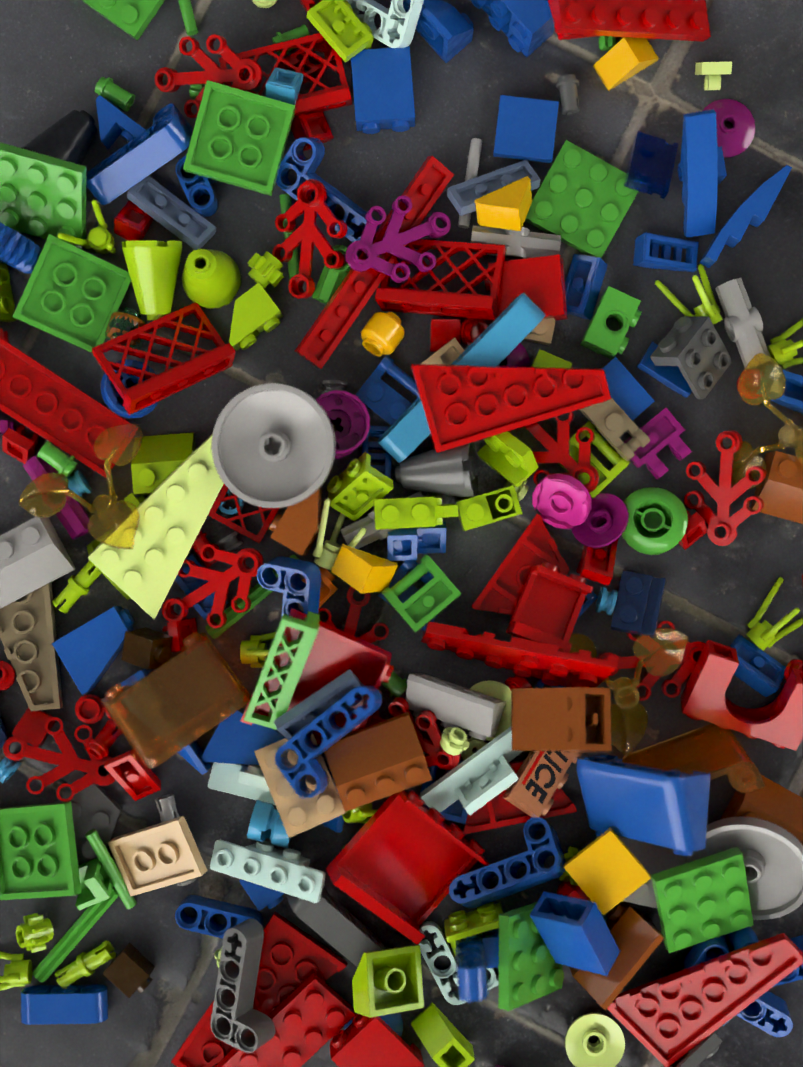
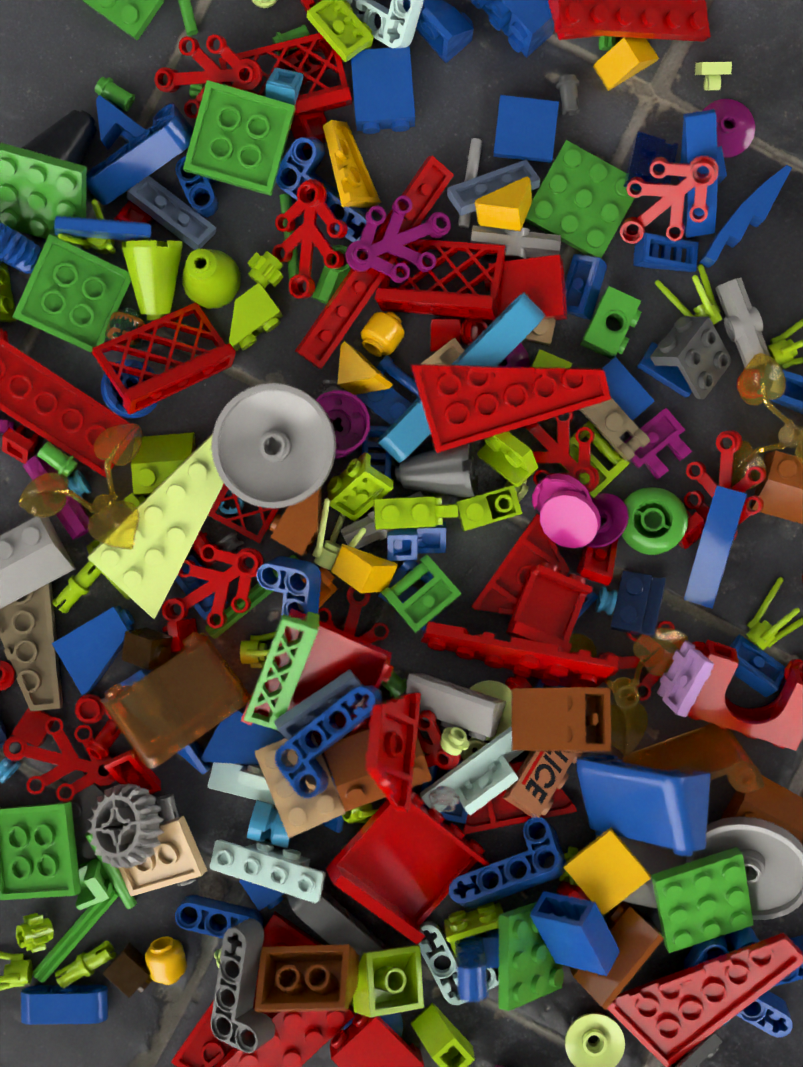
none -> blue tile [55,216,151,241]
none -> light grey gear [87,784,165,868]
none -> yellow head [145,936,187,985]
none -> dark orange slope [255,944,360,1012]
none -> yellow wing [323,120,381,208]
none -> yellow slope [337,341,393,395]
none -> red wing [365,692,421,812]
none -> clear plate [429,786,460,812]
none -> tile [540,490,600,548]
none -> plant [620,155,719,244]
none -> lavender plate [657,641,715,717]
none -> slope [684,486,747,609]

